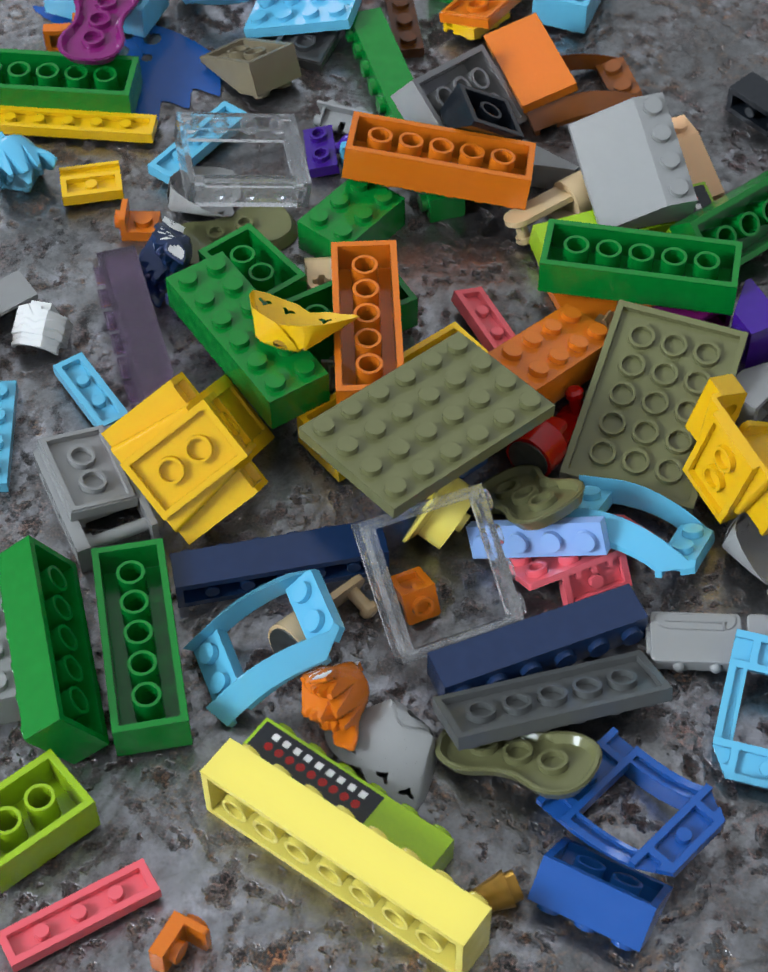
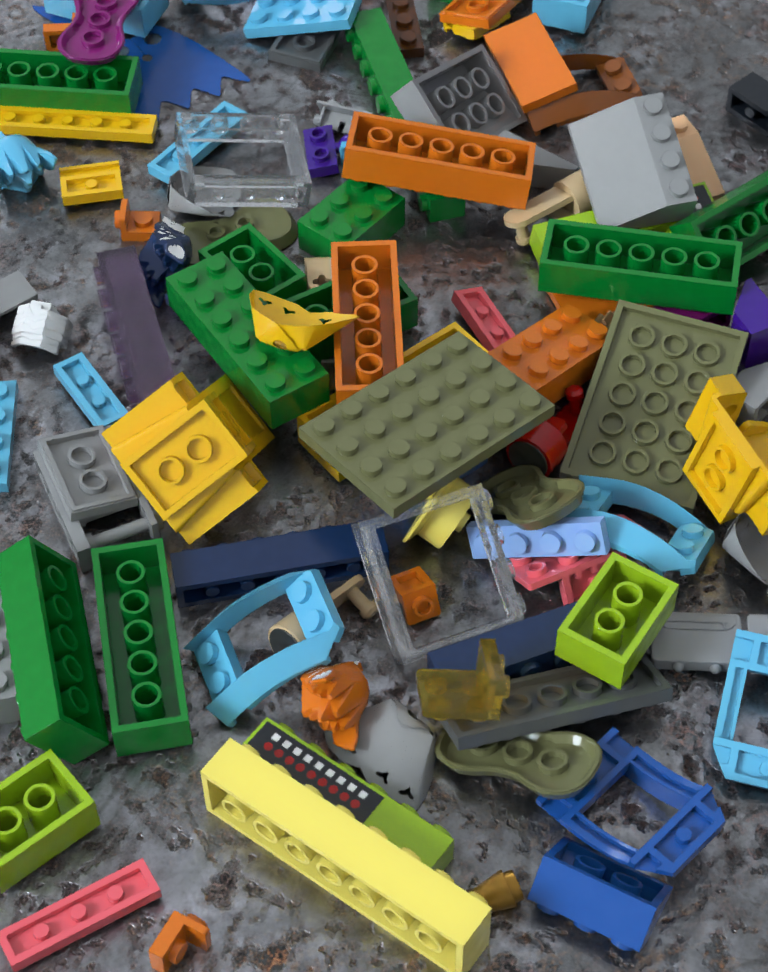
dark tan slope [199,37,302,99] -> none
black slope [440,83,524,140] -> none
none -> clear yellow bracket [416,638,510,722]
none -> lime brick [554,552,679,690]

